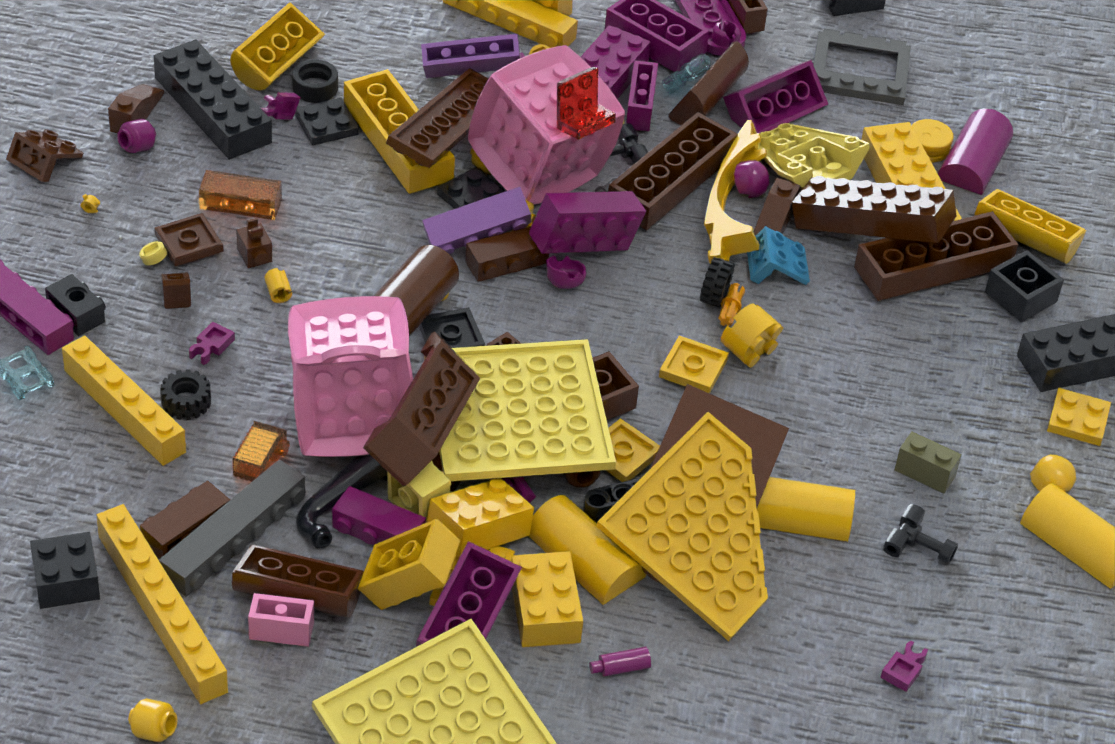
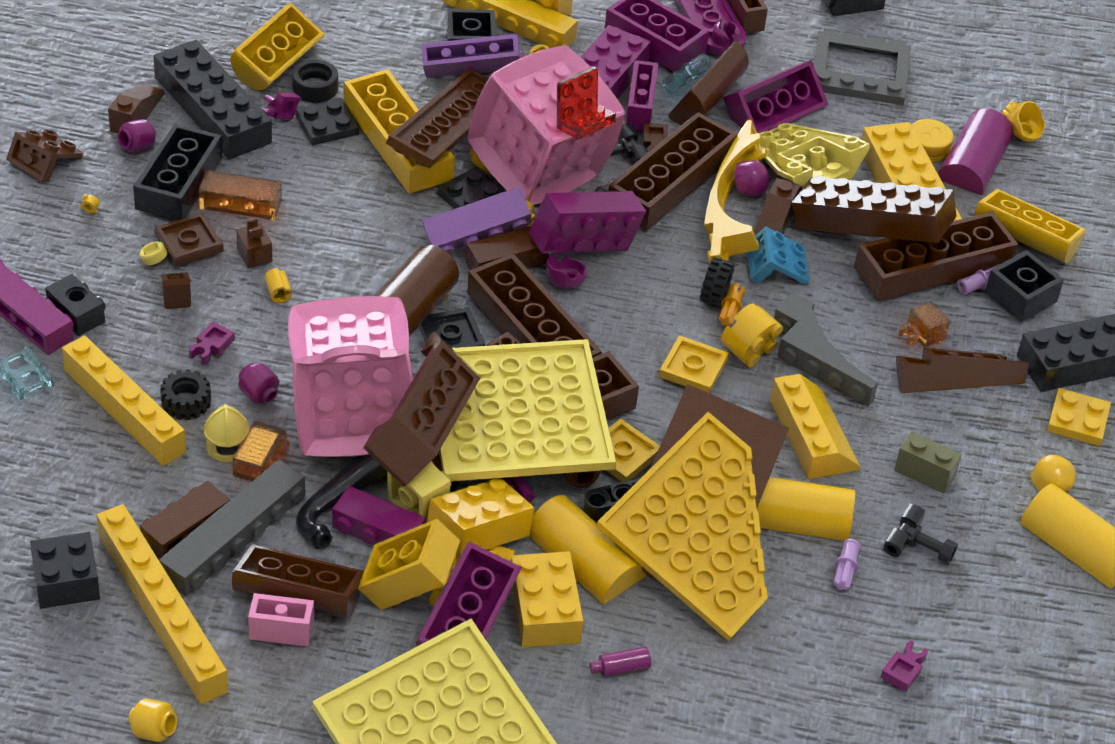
none -> black brick [133,123,222,220]
none -> light yellow helmet [204,404,250,462]
none -> magenta head [238,363,280,404]
none -> black brick [446,9,496,41]
none -> reddish brown brick [467,253,602,358]
none -> reddish brown plate [643,123,668,152]
none -> yellow slope [770,374,860,480]
none -> dark grey arch [774,292,878,407]
none -> lavender axle [833,539,861,591]
none -> reddish brown wedge [896,348,1029,393]
none -> clear orange brick [898,301,950,348]
none -> lavender axle [957,266,997,295]
none -> yellow hair [1002,100,1046,142]

